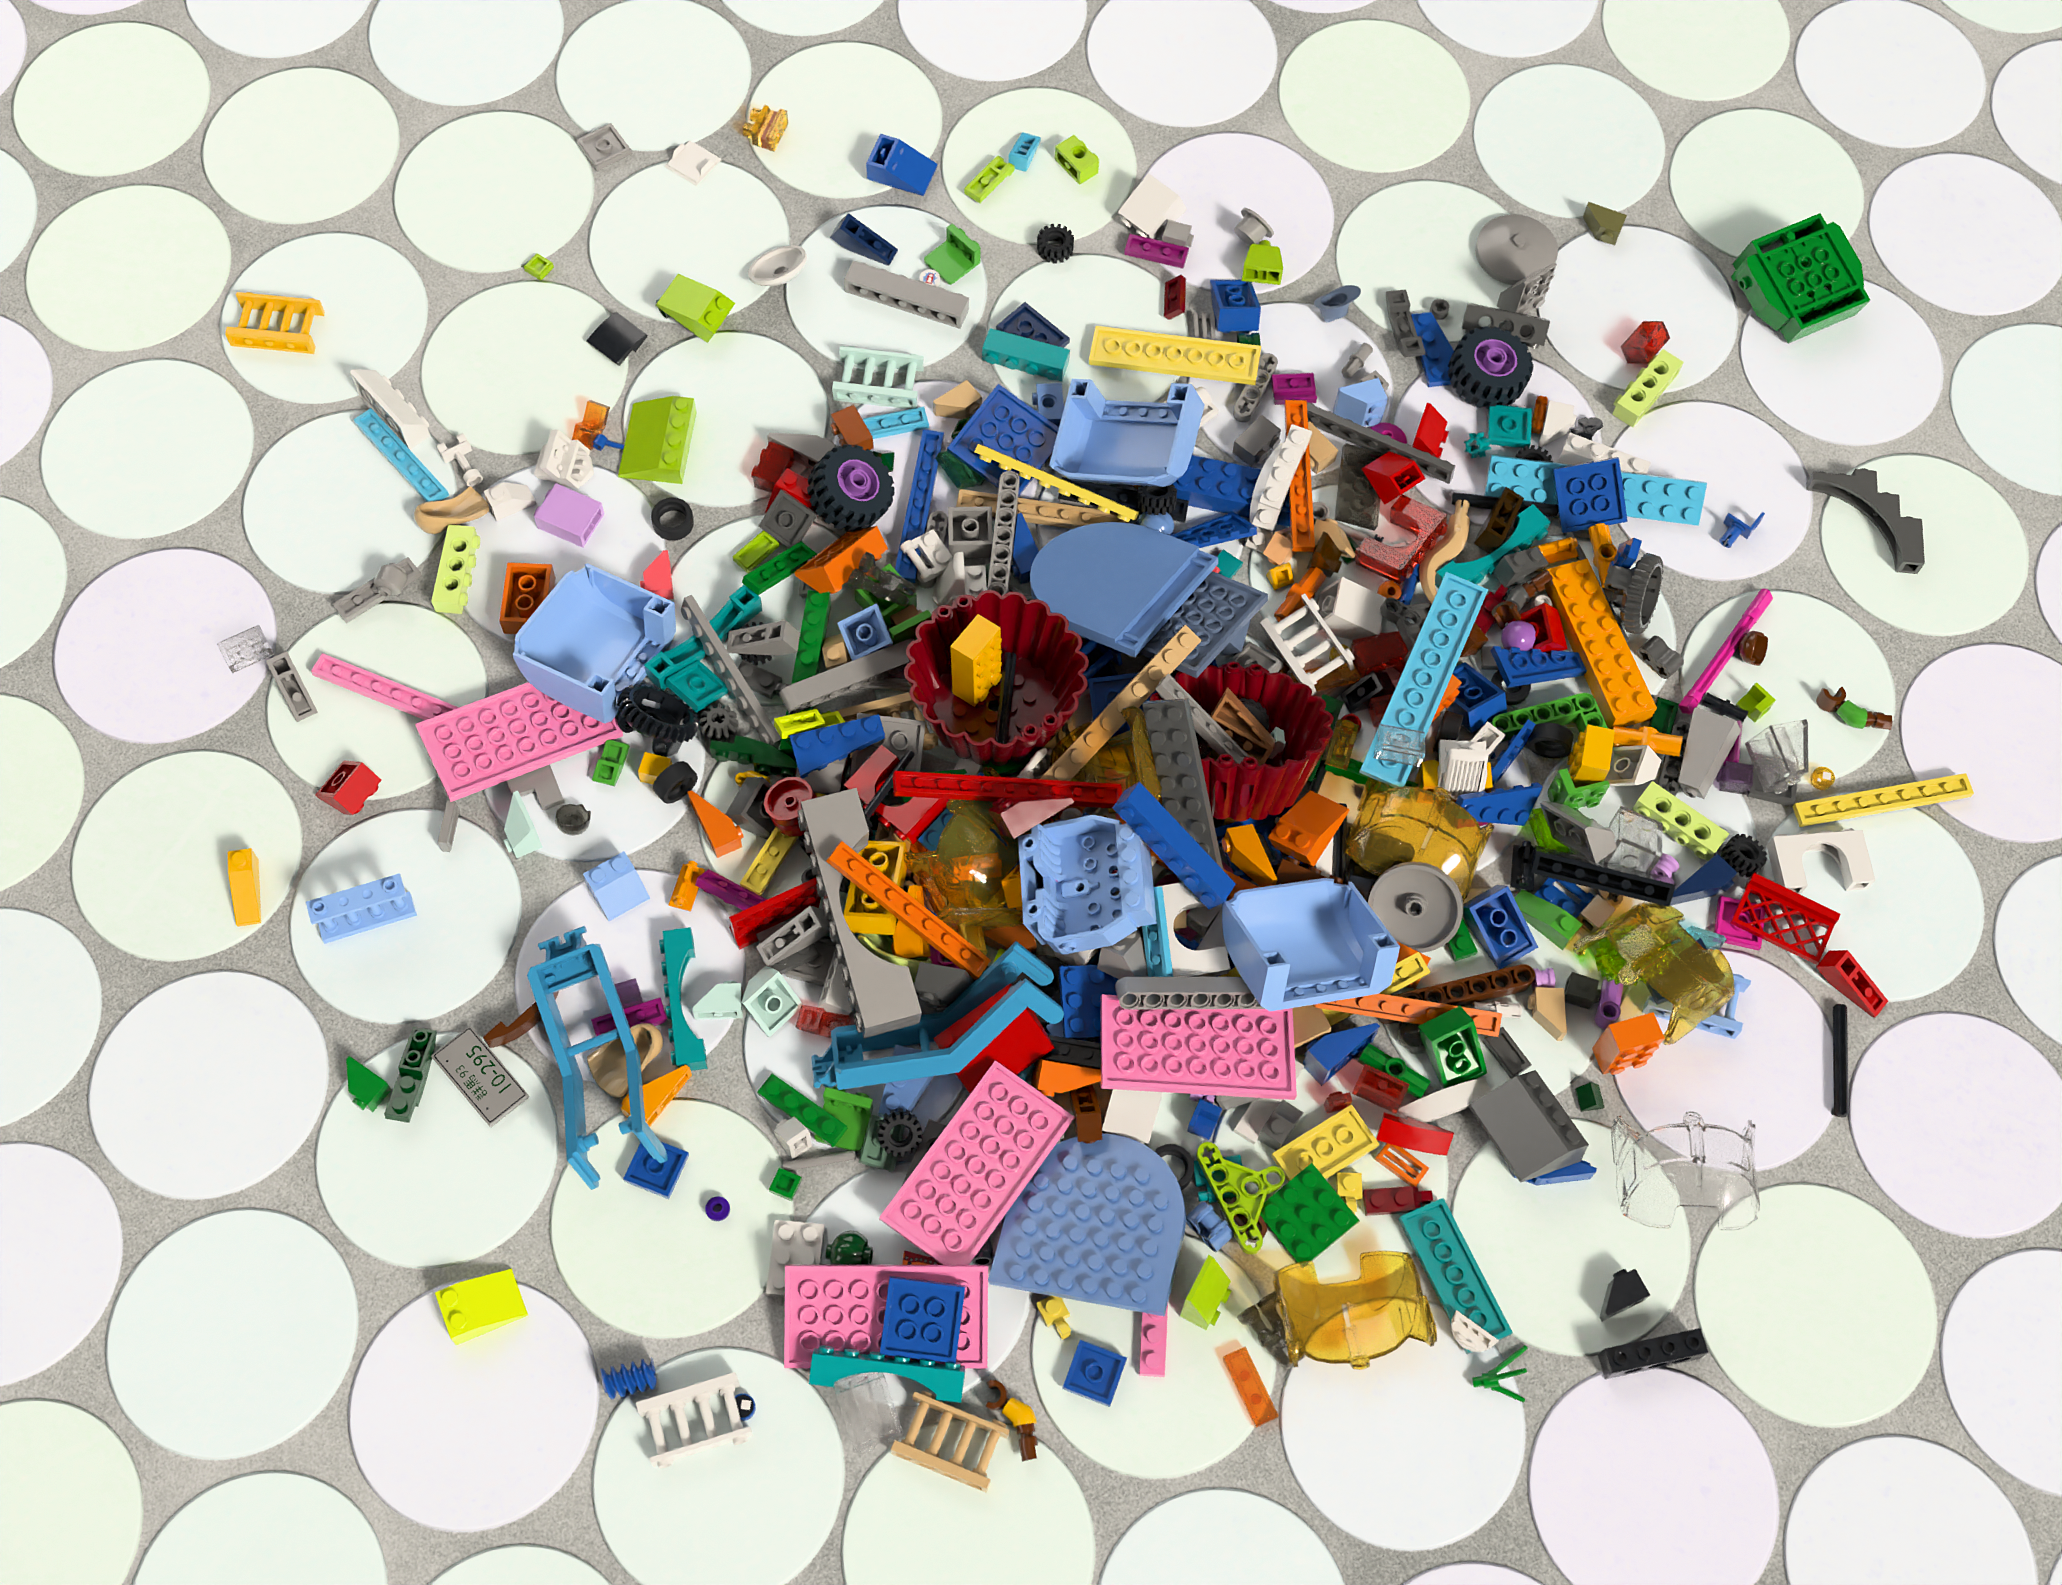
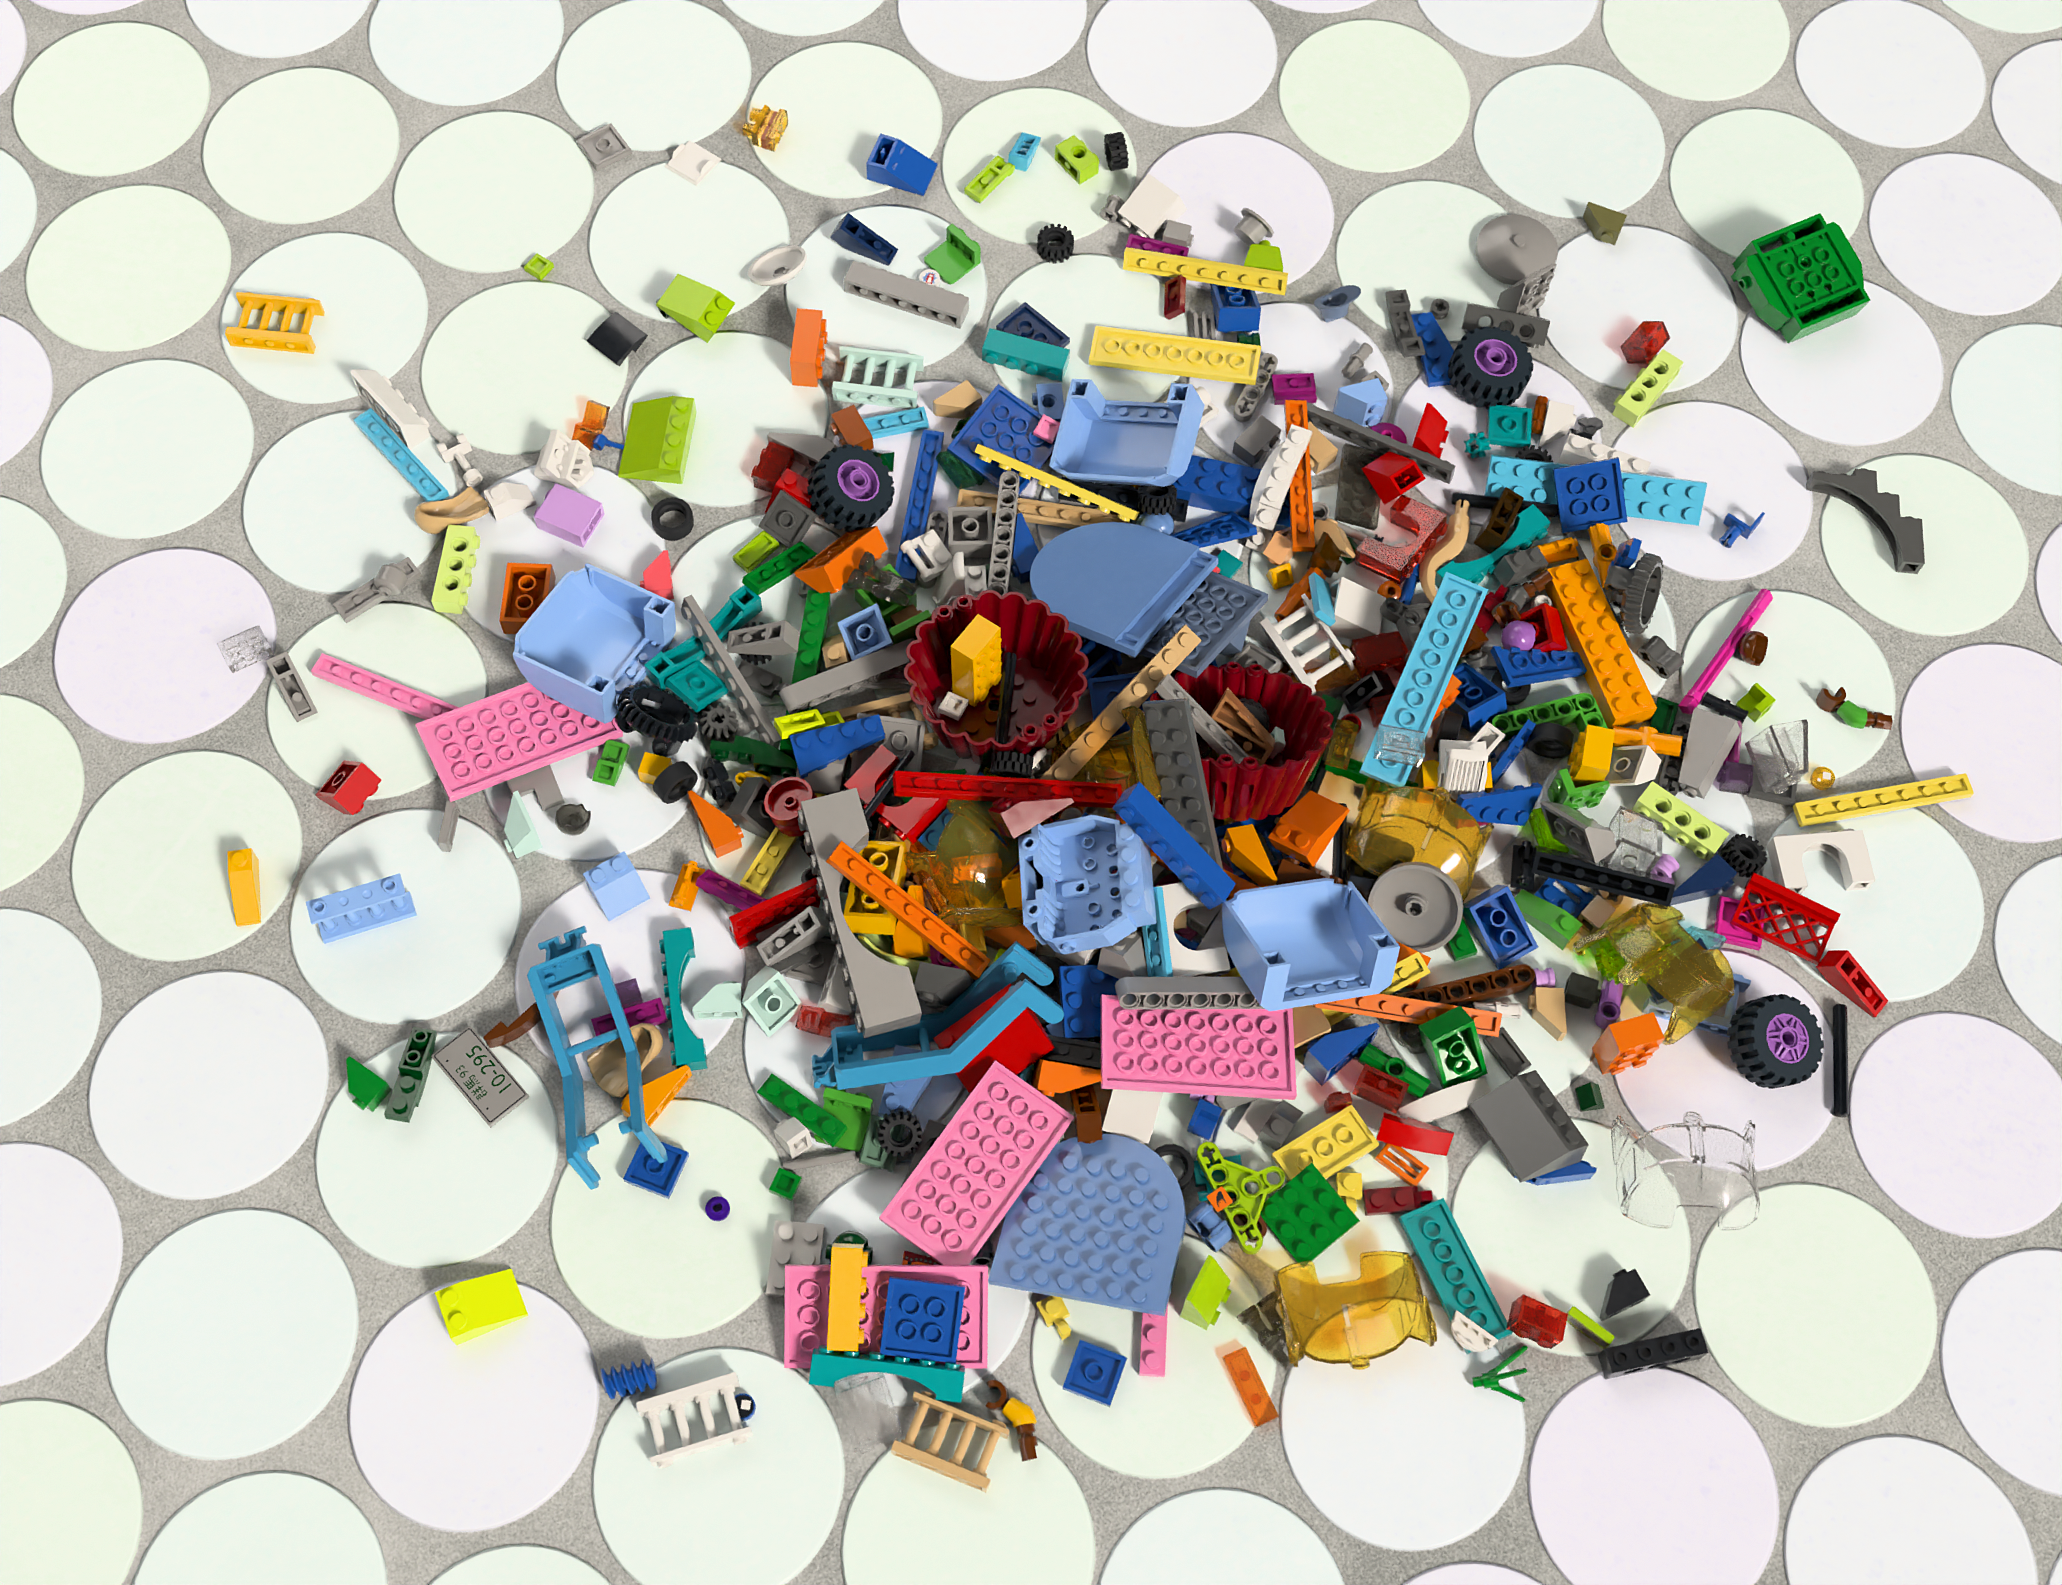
none -> black hinge [702,758,737,808]
none -> orange brick [790,308,828,387]
none -> yellow brick [827,1243,868,1351]
none -> white tile [938,691,969,721]
none -> black tyre [990,751,1034,778]
none -> bright pink tile [1033,414,1060,444]
none -> light grey bush [1100,195,1124,223]
none -> black tyre [1104,131,1129,171]
none -> light yellow plate [1123,247,1288,295]
none -> orange sticker [1207,1187,1233,1212]
none -> medium azure tile [1308,572,1336,626]
none -> dark grey plate [1465,649,1488,668]
none -> clear red brick [1506,1294,1568,1349]
none -> lime tile [1562,1306,1615,1349]
none -> black wheel [1727,994,1824,1089]

